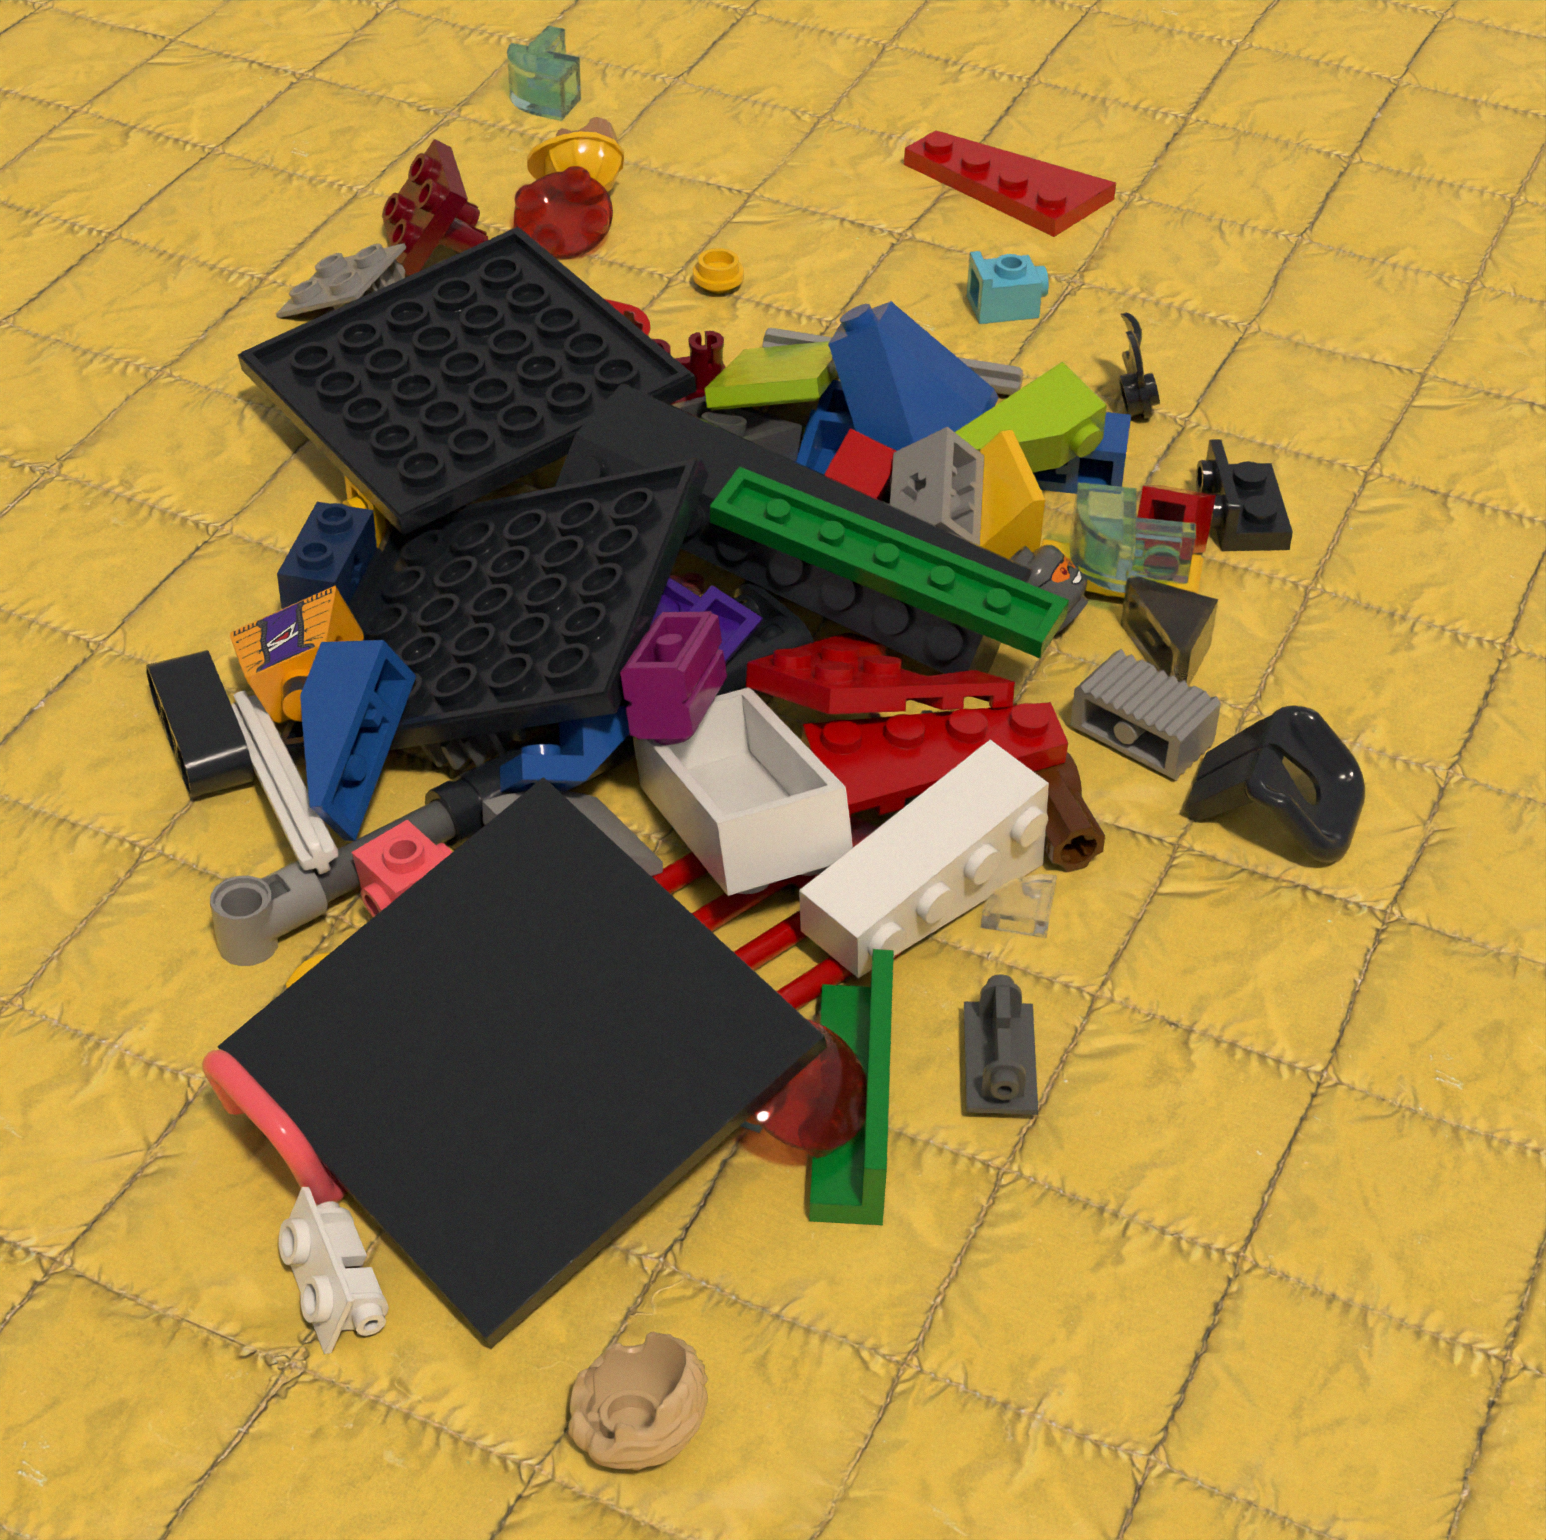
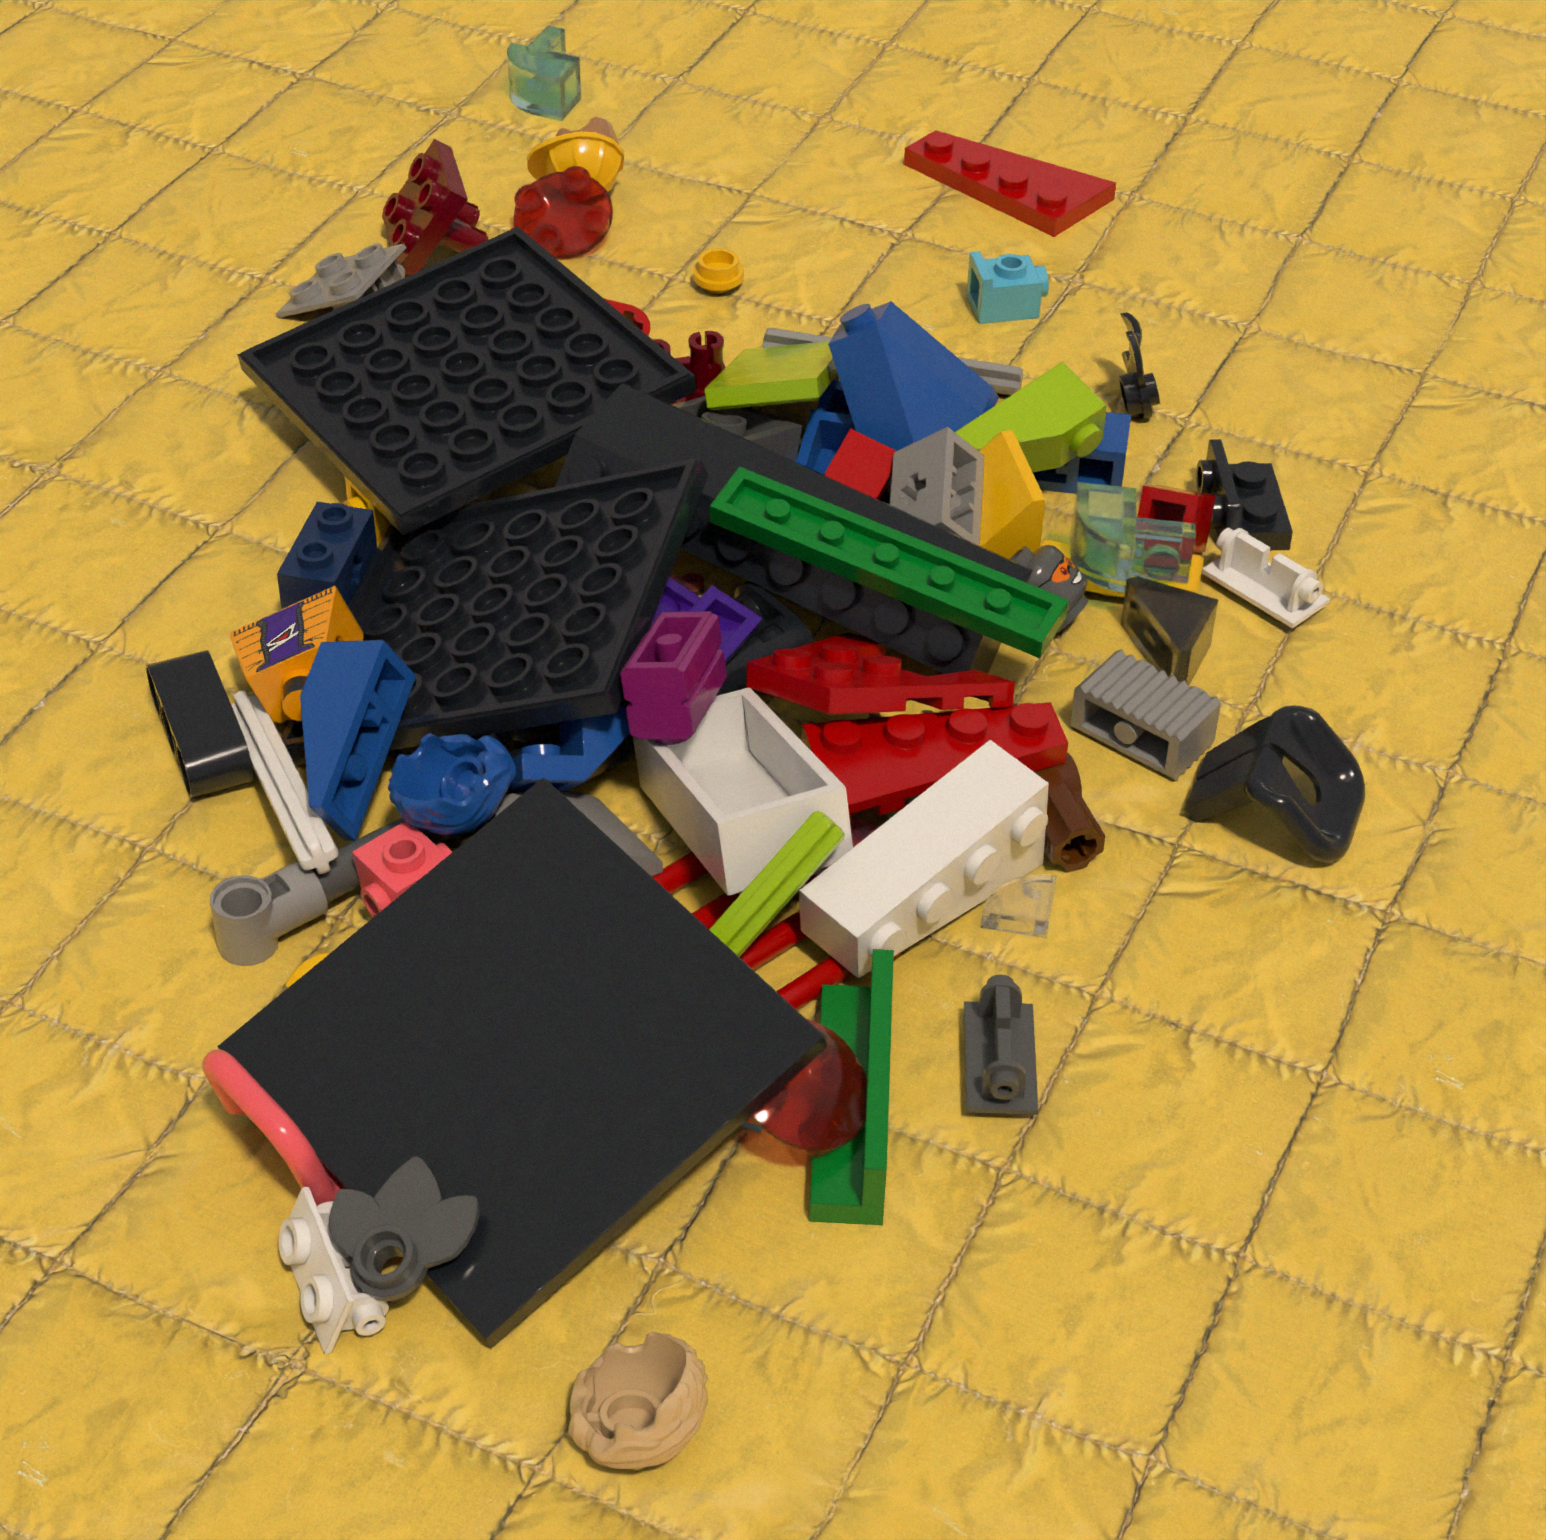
none -> dark grey plate [329,1156,480,1301]
none -> blue hair [388,733,516,836]
none -> lime axle [709,811,845,957]
none -> white hinge [1201,528,1330,629]

